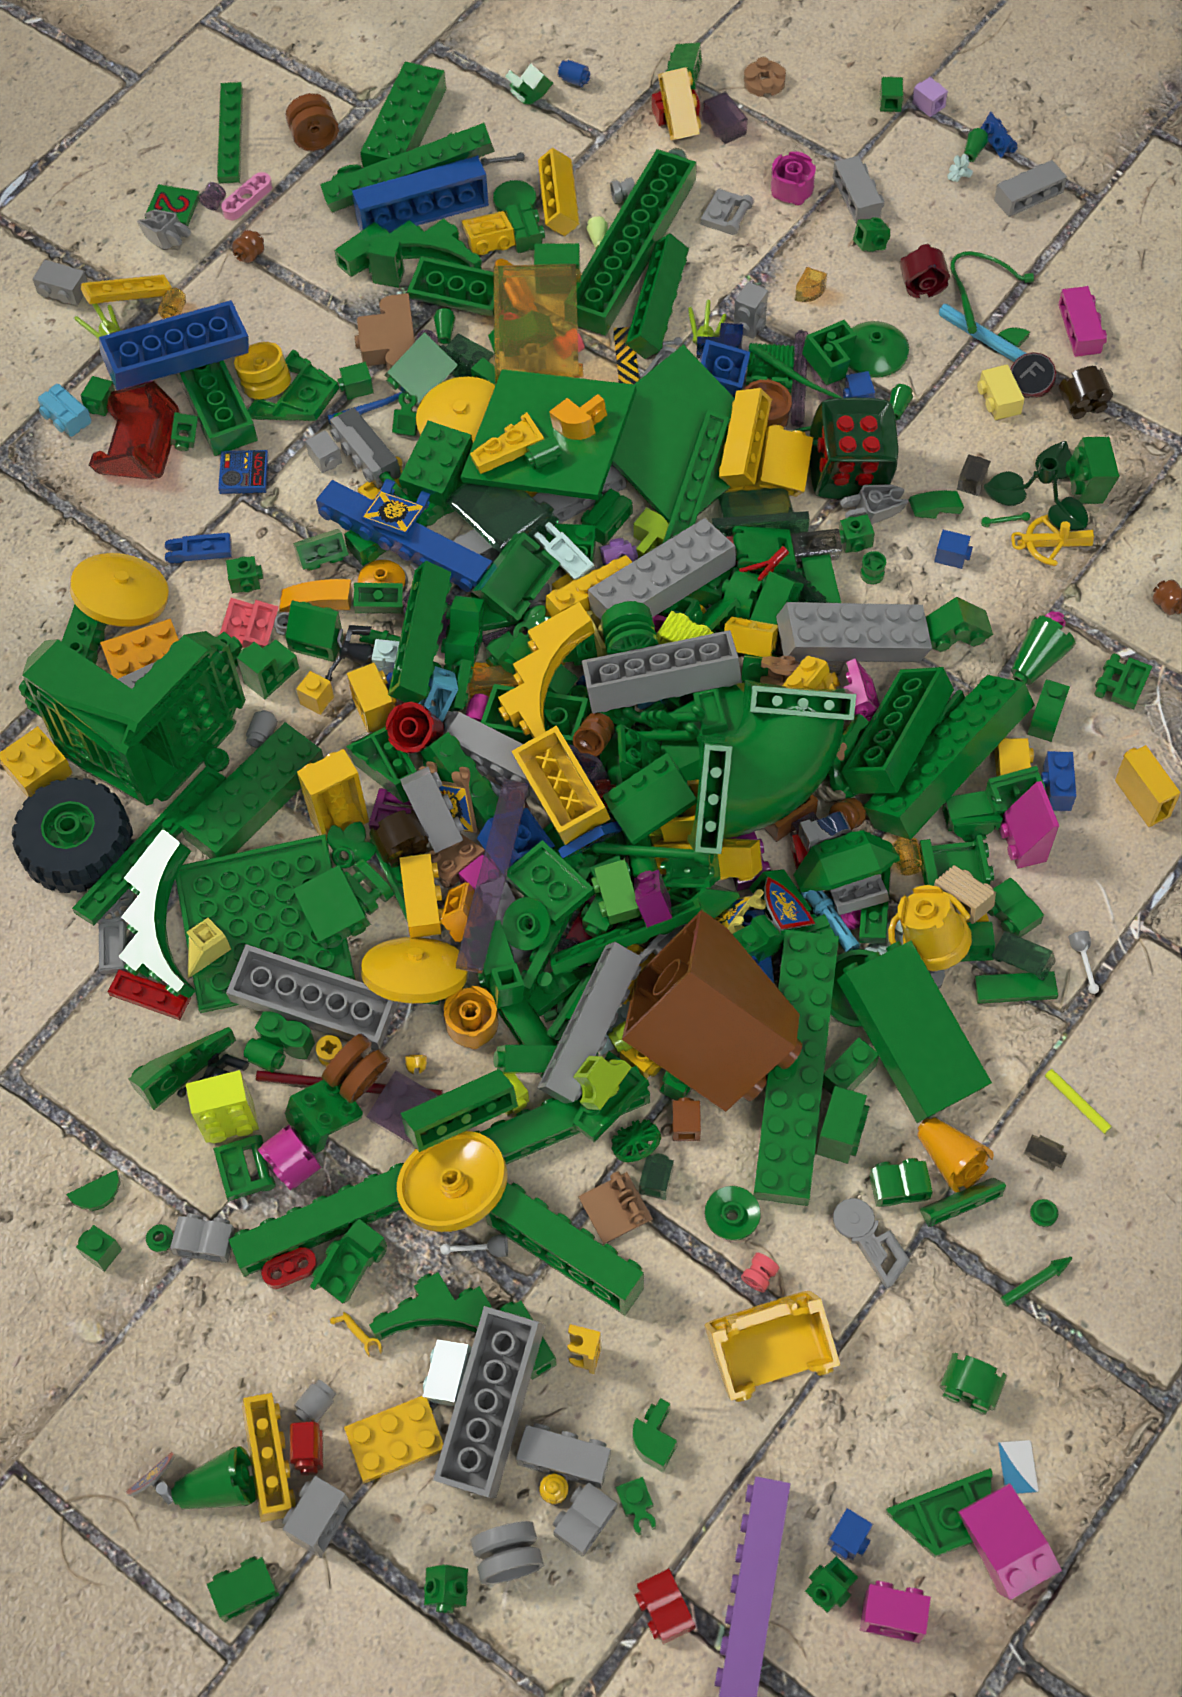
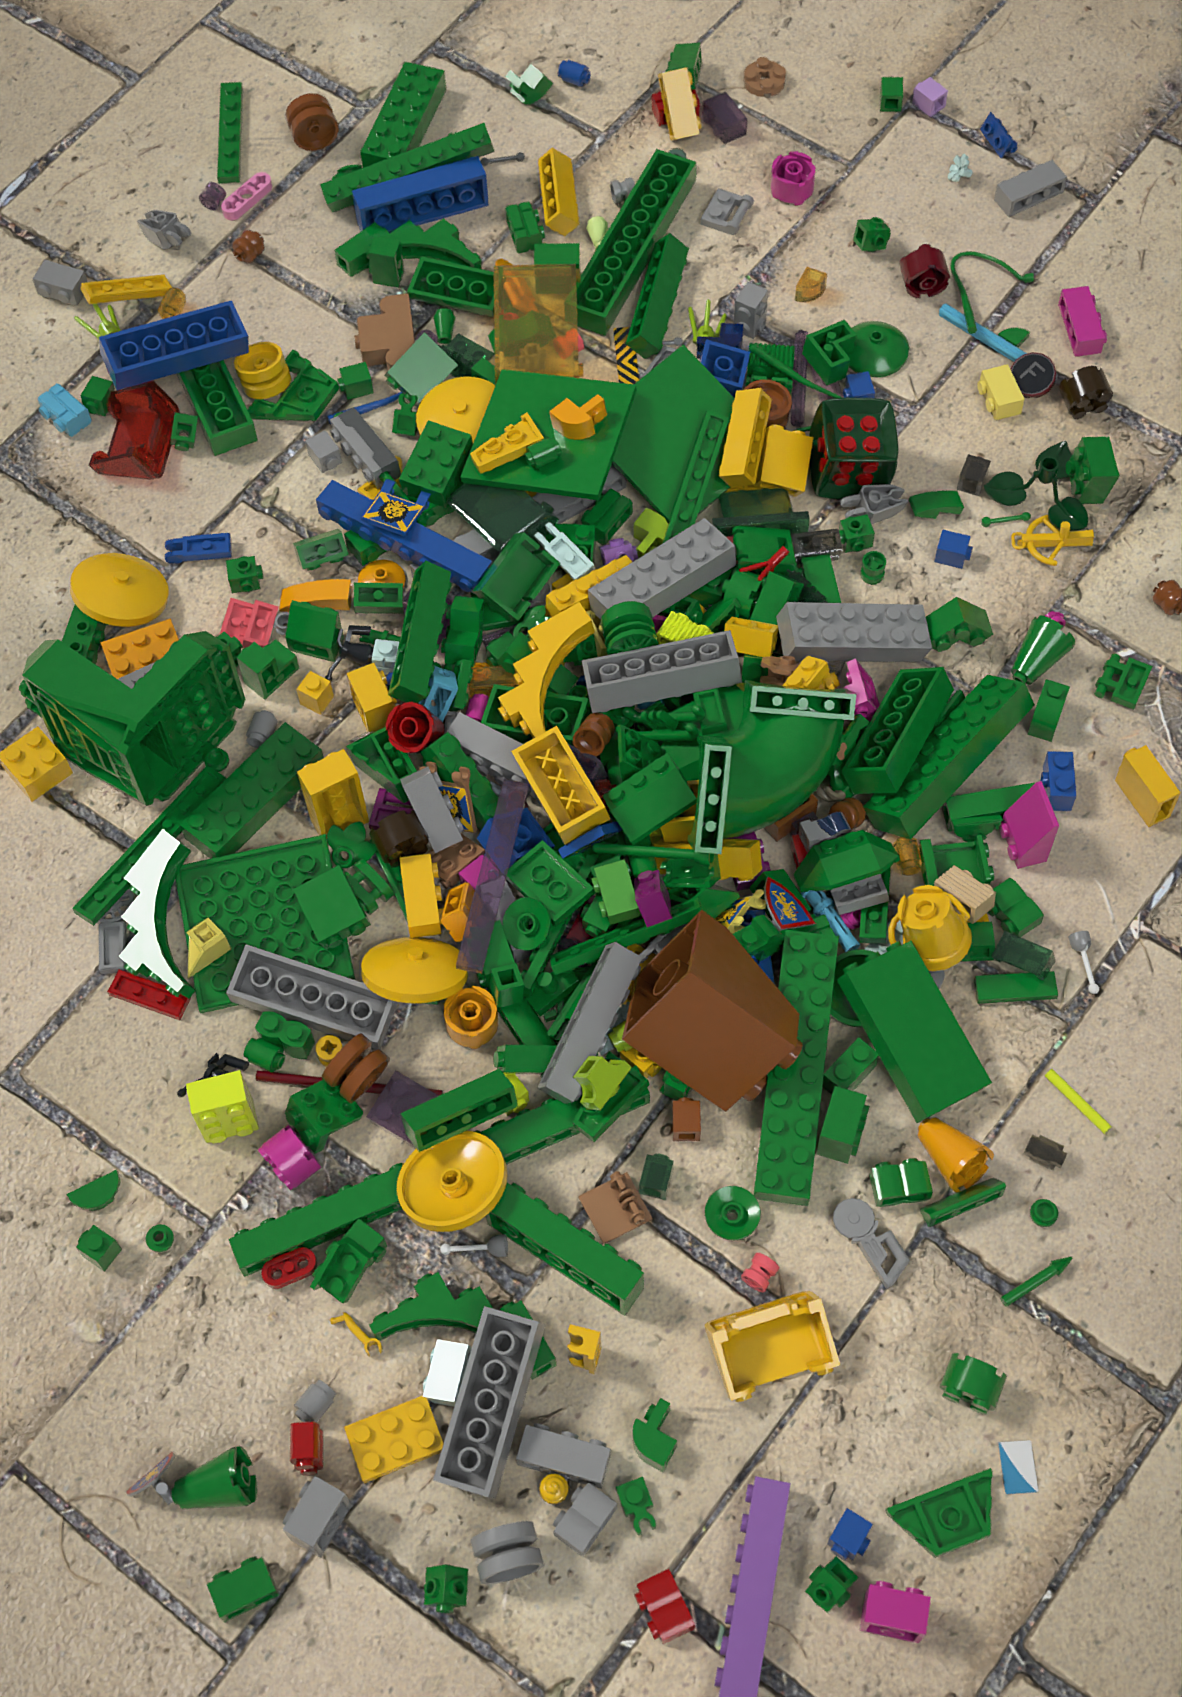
black wheel [12,778,133,893] -> none
green wedge [128,1027,236,1110] -> none
green tile [145,184,200,227] -> none
light grey brick [170,1213,235,1263] -> none
green plate [213,1135,276,1202] -> none
tile [218,450,269,494] -> none
yellow brick [242,1393,296,1523] -> none
yellow hinge [405,1055,427,1074] -> none
yellow plate [461,211,516,255] -> none
green tile [493,180,536,214] -> none
green wheel [611,1119,661,1162] -> none
light grey brick [833,155,884,224] -> none
green cone [890,384,913,420] -> none
dark pink slope [958,1484,1062,1600] -> none
green cone [964,128,988,162] -> none
green hinge [985,766,1045,815] -> none
yellow brick [994,738,1034,777] -> none

